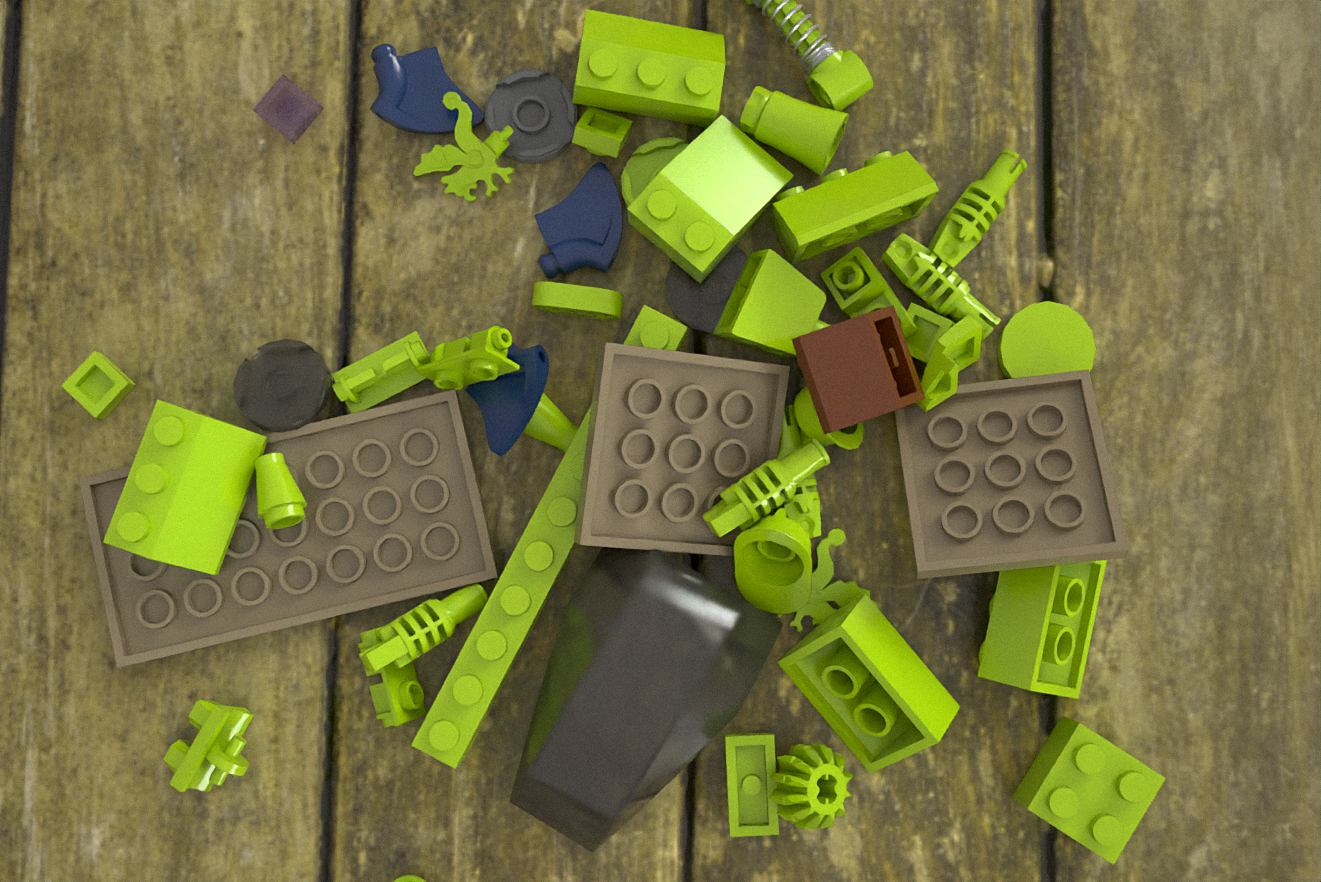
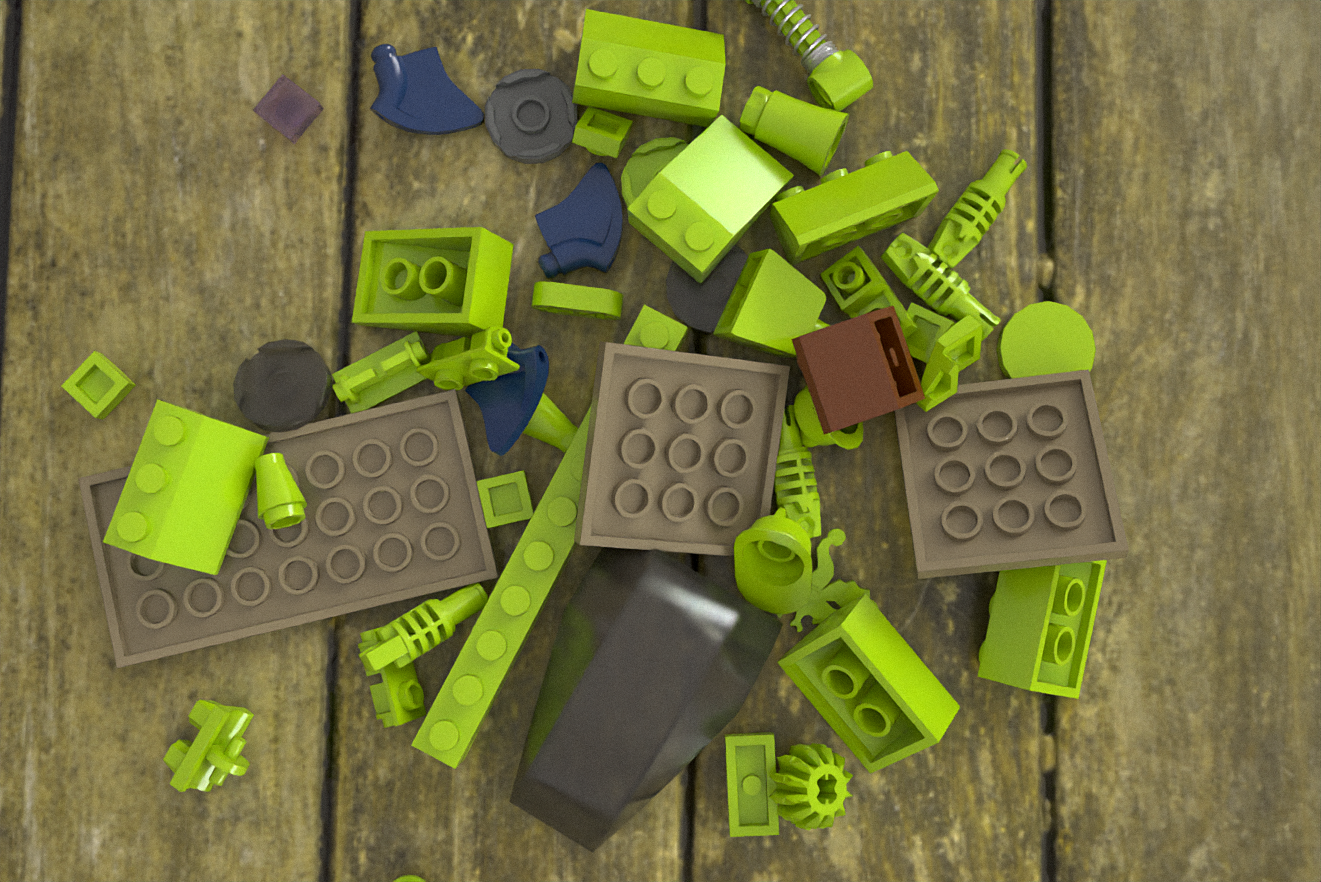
lime piece [413,92,514,202] -> none
lime hinge [702,437,831,537] -> none
lime brick [1012,715,1166,865] -> none
none -> lime slope [352,227,514,337]
none -> lime plate [476,470,534,529]

